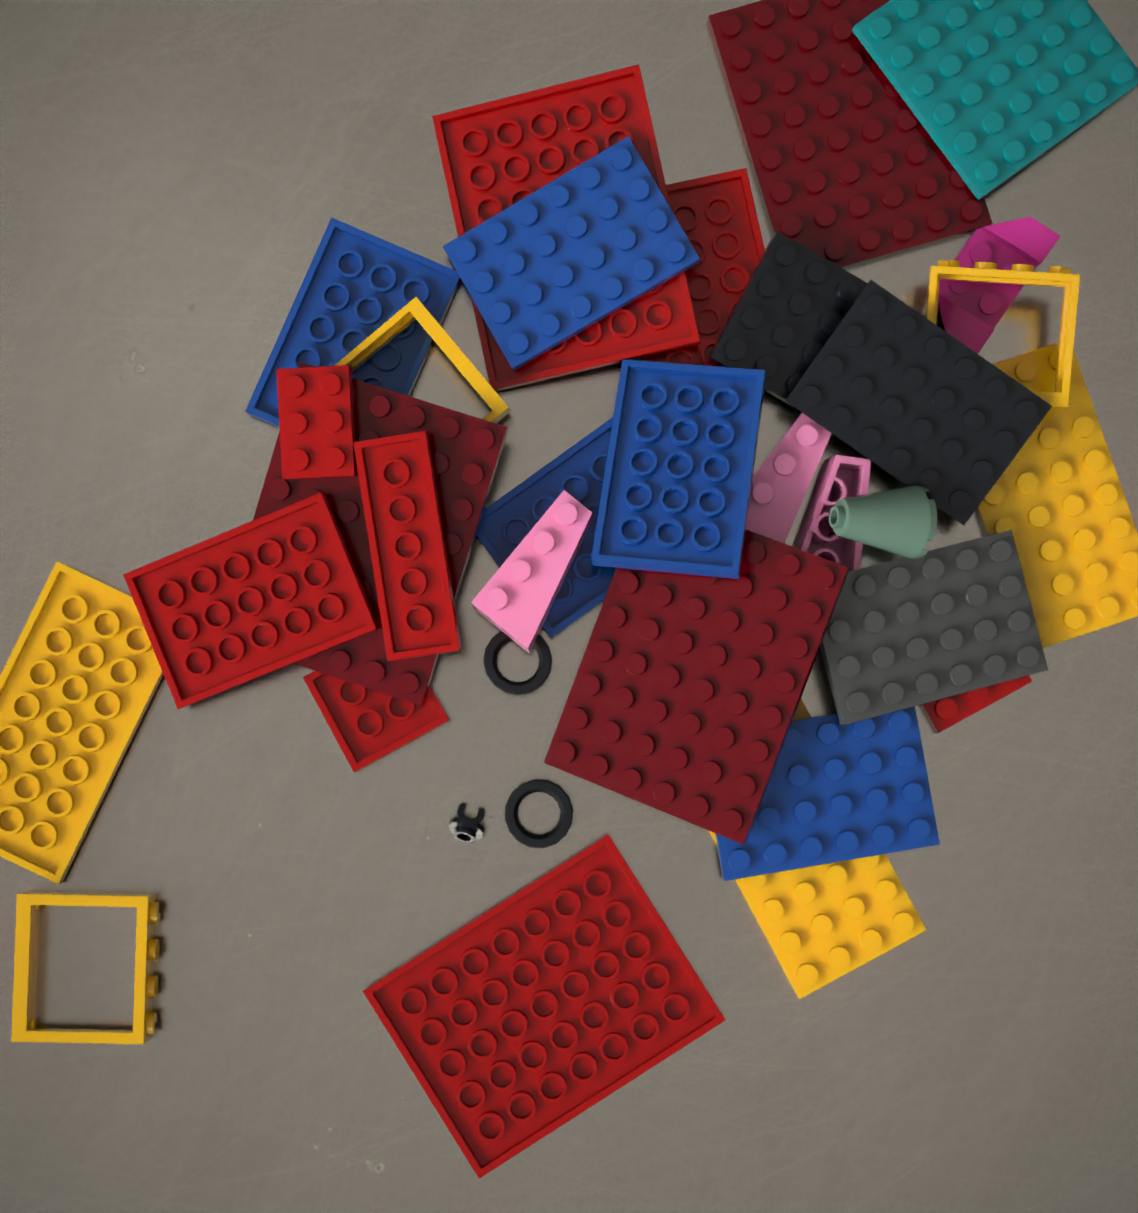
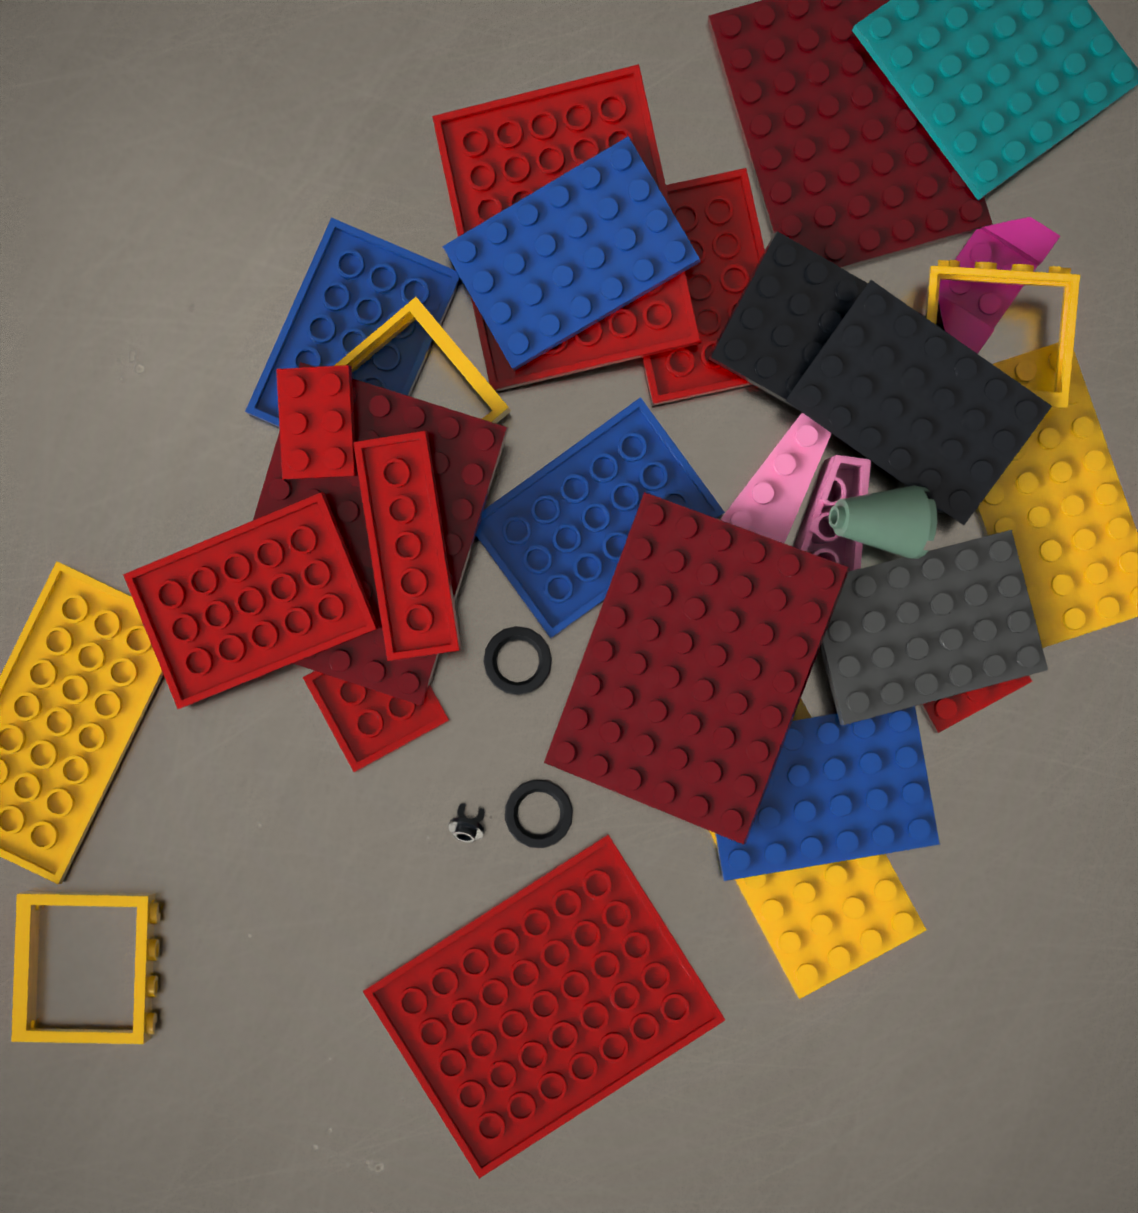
bright pink wedge [471,490,593,654] -> none
blue plate [591,359,766,579] -> none

